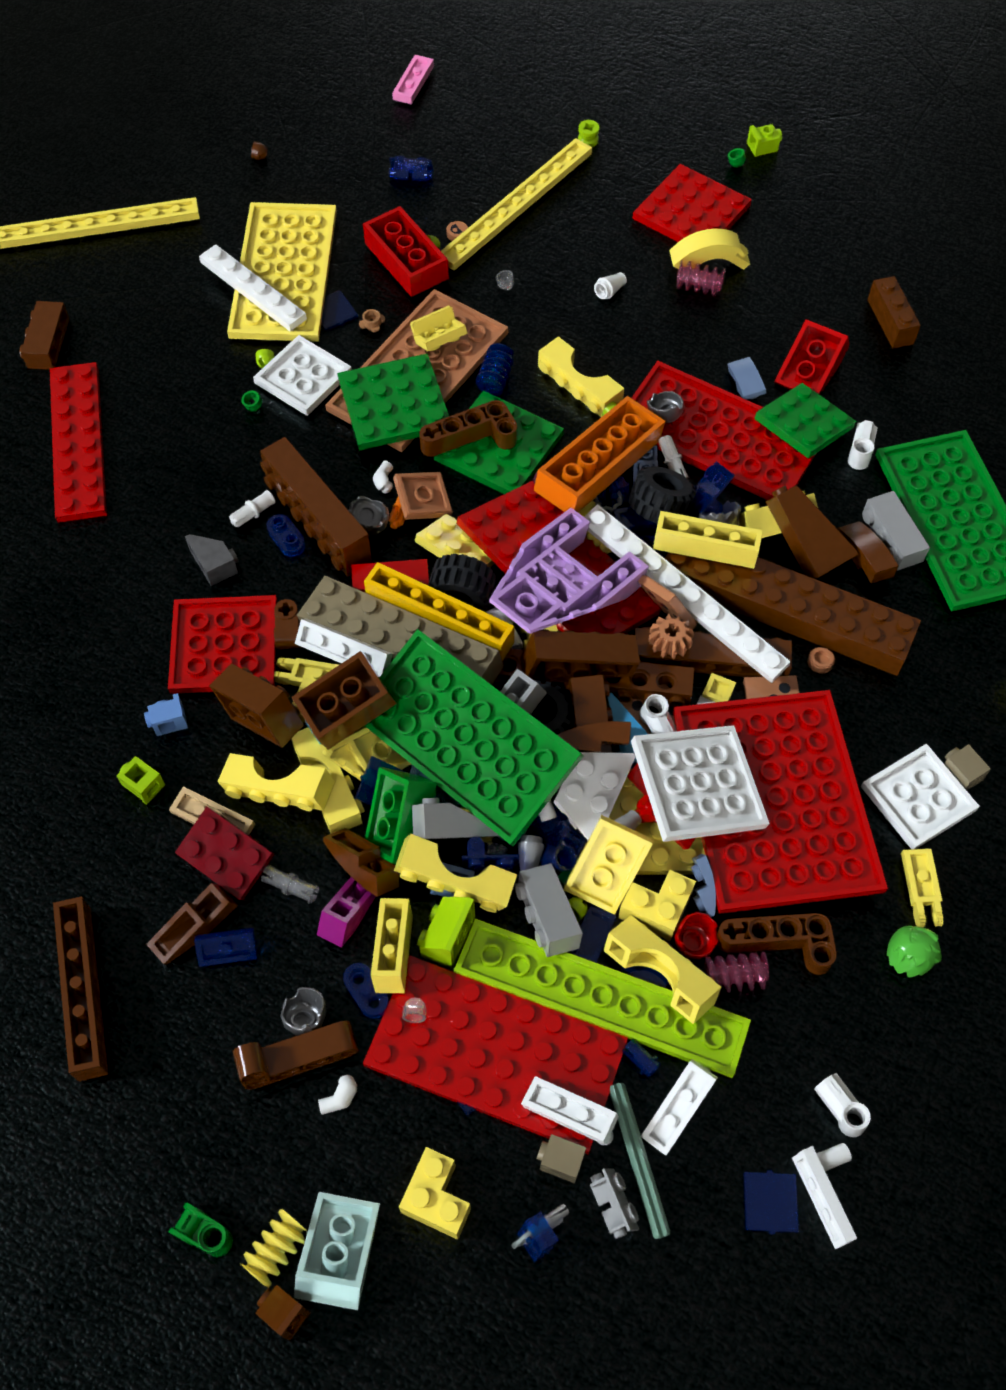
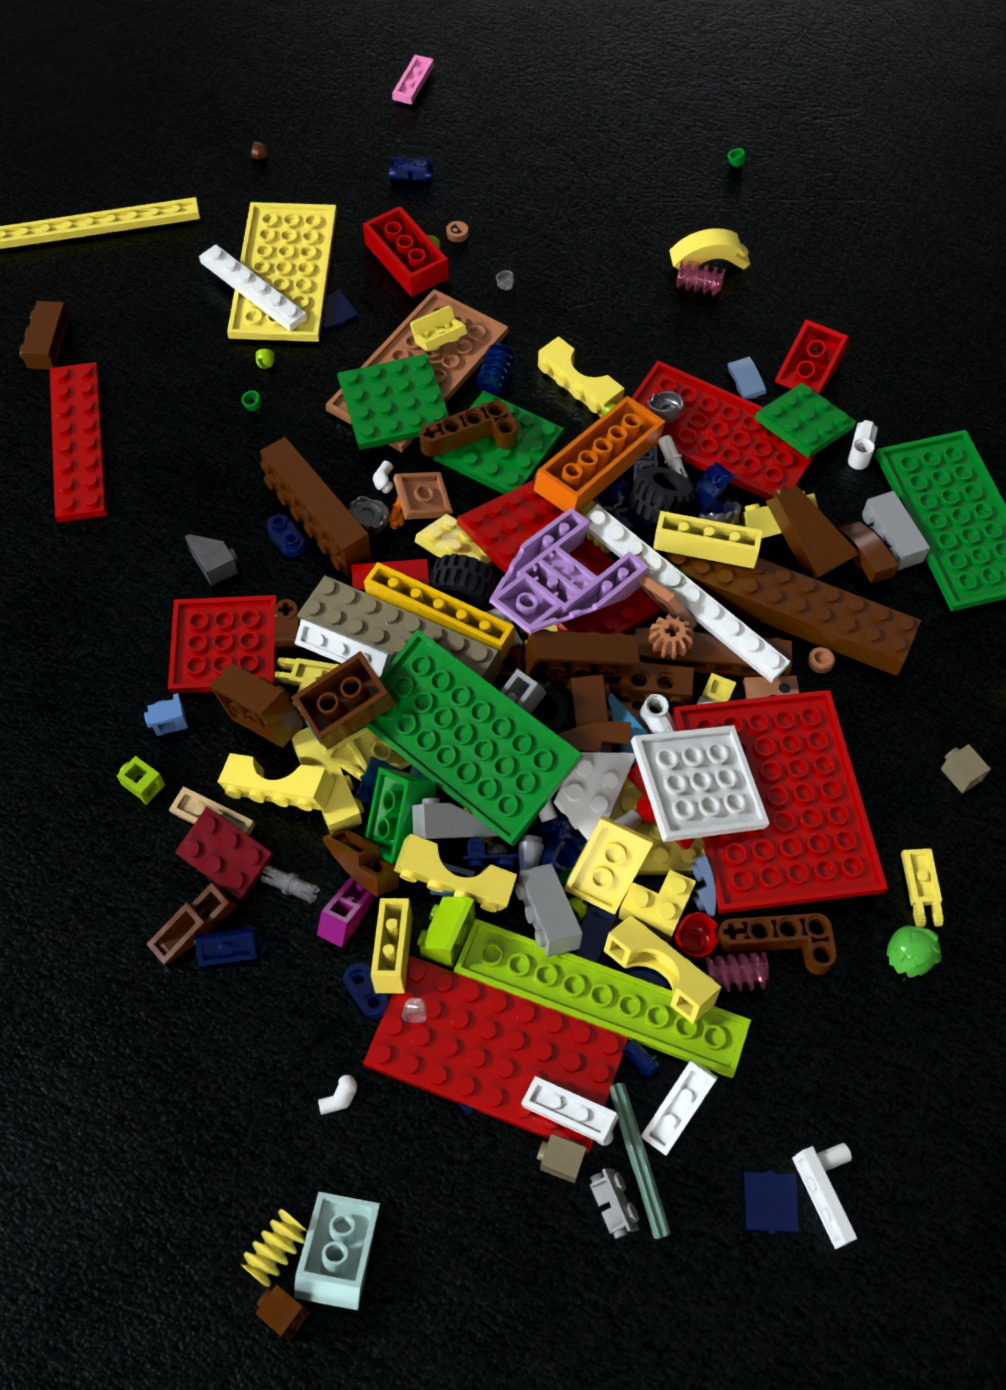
reddish brown brick [53,896,109,1082] -> none
green piece [168,1202,233,1257] -> none
white axle [229,490,275,527] -> none
reddish brown beam [233,1021,358,1090] -> none
white plate [253,335,352,416] -> none
flat silver hair [281,987,327,1035] -> none
medium nougat plate [359,309,385,332] -> none
light yellow brick [399,1147,471,1240] -> none
light yellow plate [441,138,592,271] -> none
clear blue piece [512,1204,569,1262] -> none
lime wheel [578,120,599,147] -> none
white cone [594,272,627,299] -> none
red plate [633,164,752,242] -> none
lime brick [747,124,782,157] -> none
white piece [814,1073,871,1137] -> none
white plate [861,744,980,849] -> none
reddish brown brick [867,276,921,349] -> none

